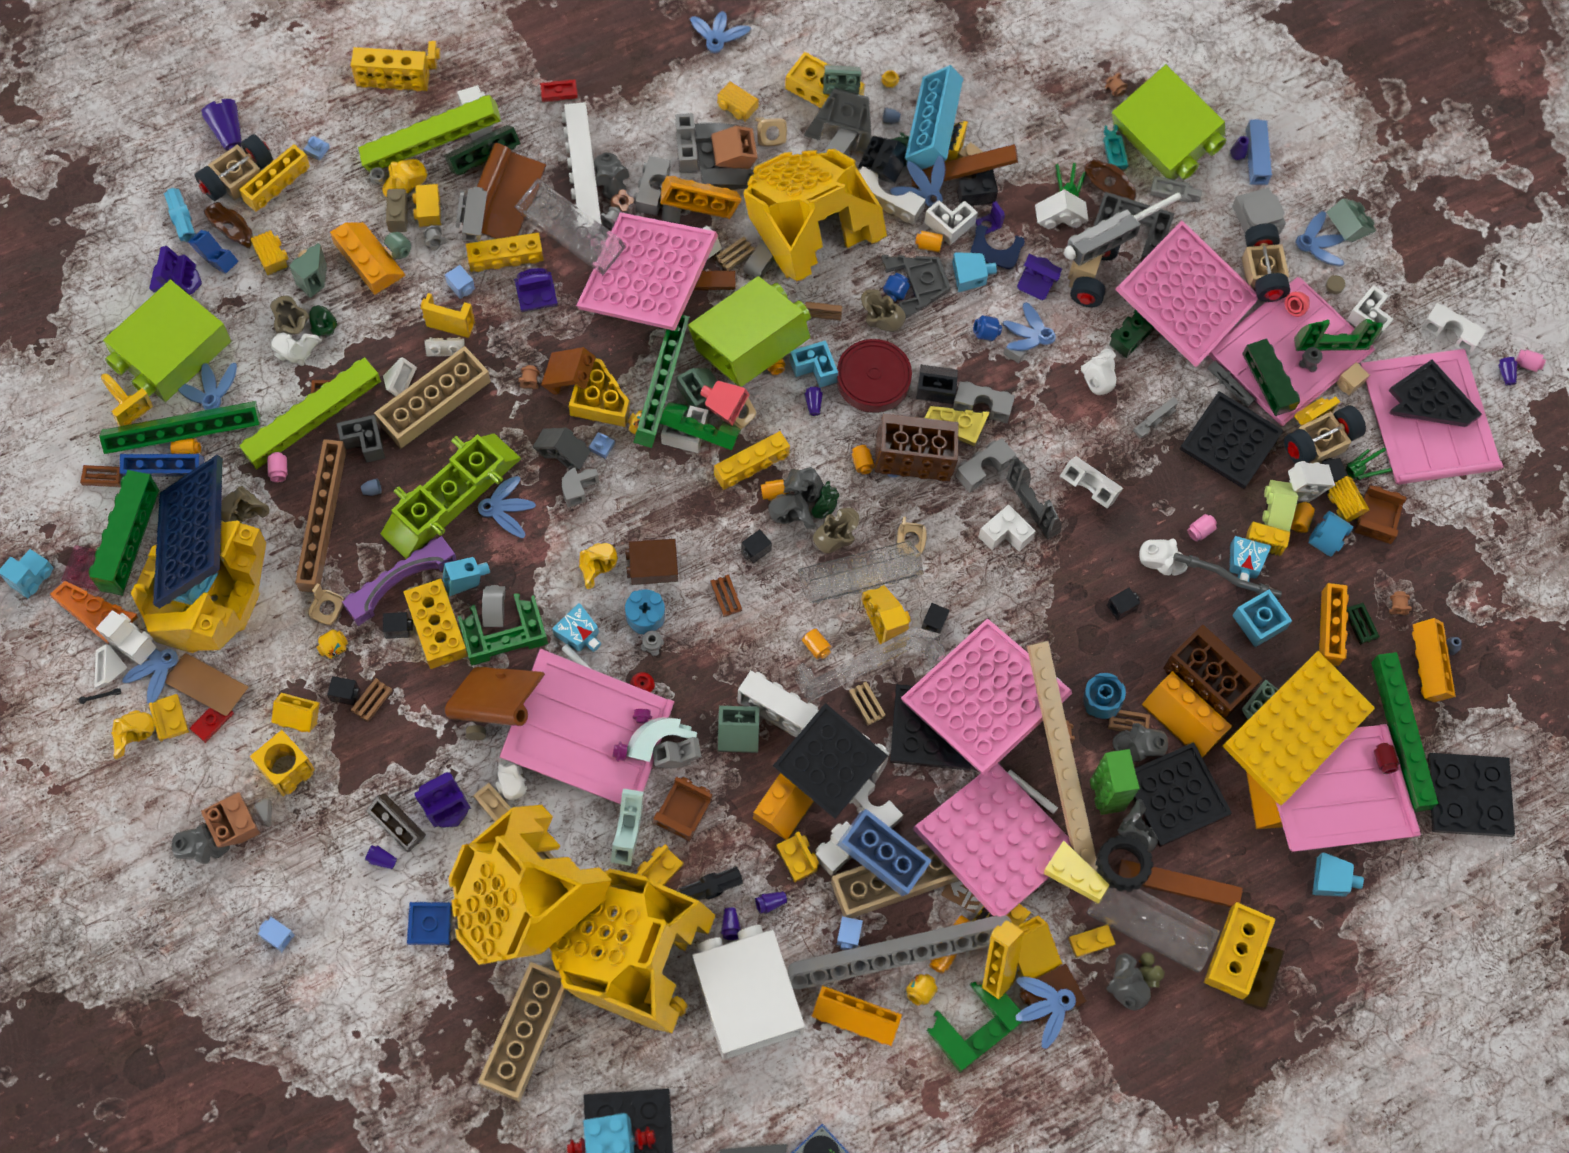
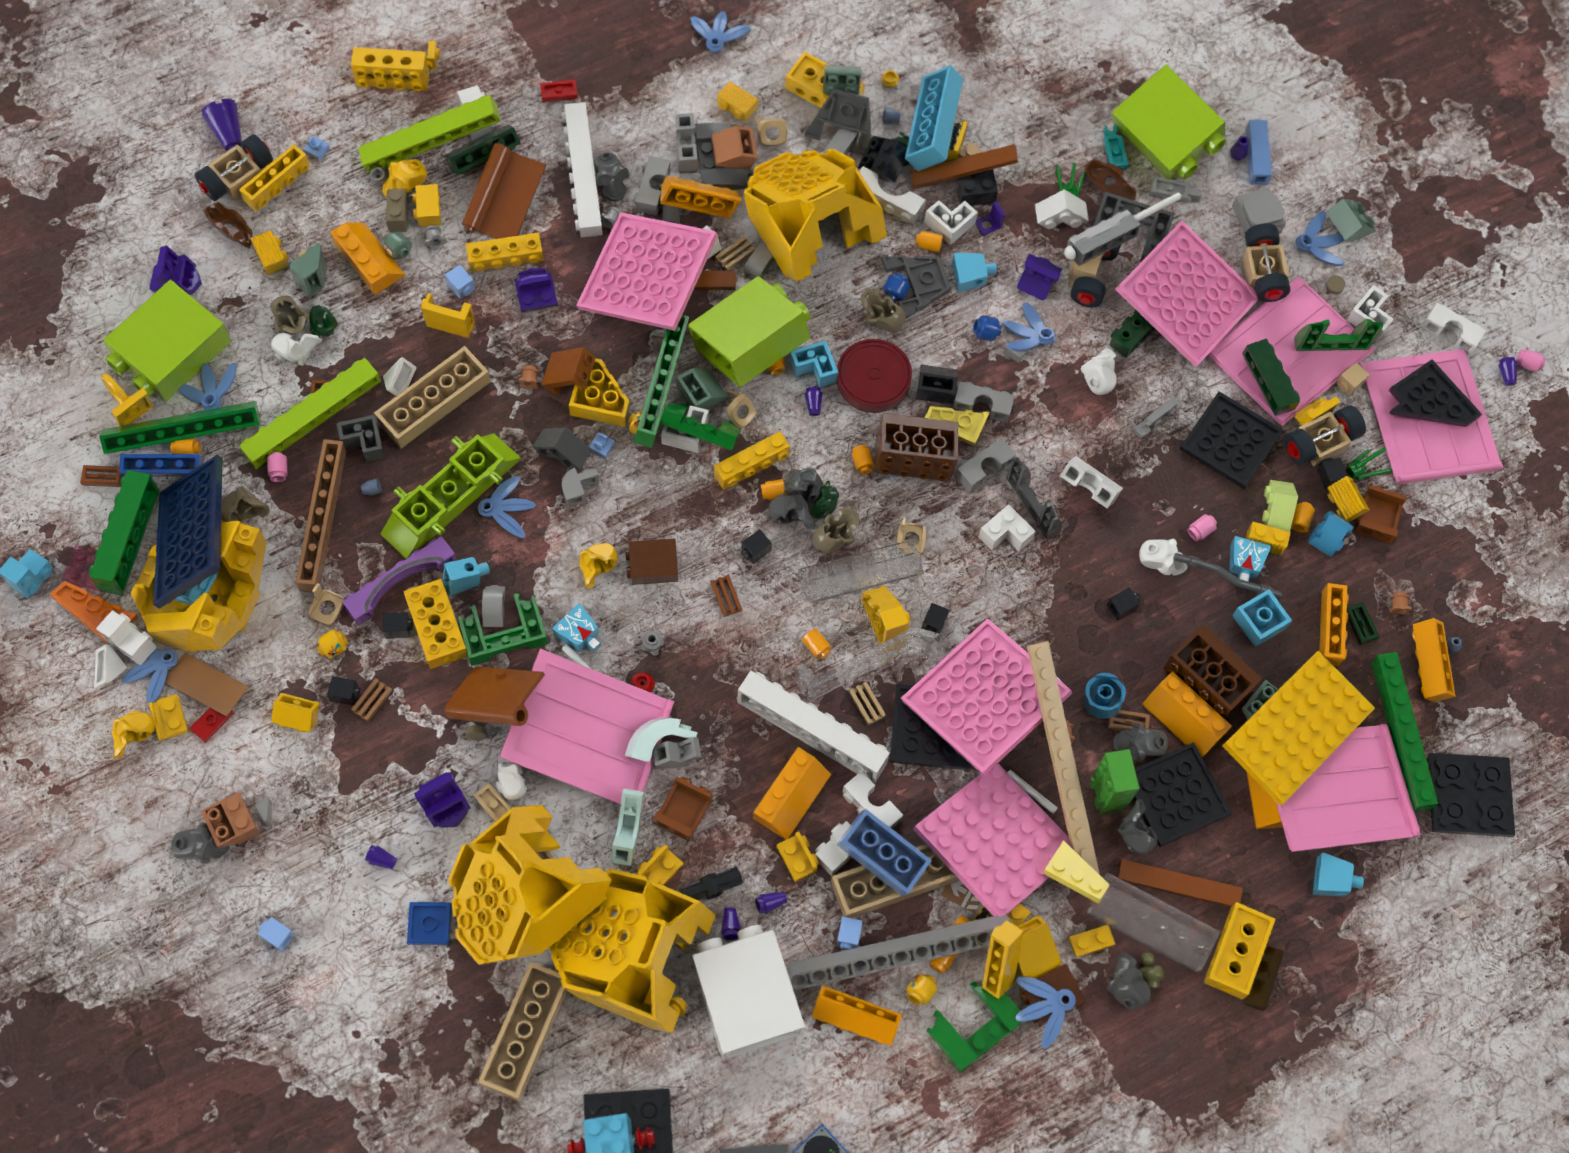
black hinge [78,688,121,704] -> none
medium azure piece [164,188,196,242] -> none
blue brick [188,230,239,274] -> none
yellow brick [249,730,315,797] -> none
dark brown slope [366,794,426,852] -> none
white hinge [425,337,464,356] -> none
light grey brick [456,187,487,242] -> none
clear brick [515,178,626,275] -> none
nougat brick [610,189,634,212] -> none
magenta plate [613,742,627,762] -> none
dark azure brick [625,589,665,635] -> none
magenta plate [632,709,652,723] -> none
coral torso [700,381,750,426] -> none
sand green slope [718,706,760,753] -> none
black piece [772,703,888,819] -> none
medium nougat tile [805,302,843,321] -> none
medium blue plant [890,156,945,207] -> none
dark blue piece [970,224,1025,269] -> none
black tyre [1095,835,1153,892] -> none
nougat brick [1105,73,1128,97] -> none
dark grey pin [1207,361,1256,408] -> none
coral brick [1285,291,1310,317] -> none
white brick [1288,461,1335,502] -> none
dark grey brick [1299,347,1323,372] -> none
dark red brick [1374,743,1399,774] -> none

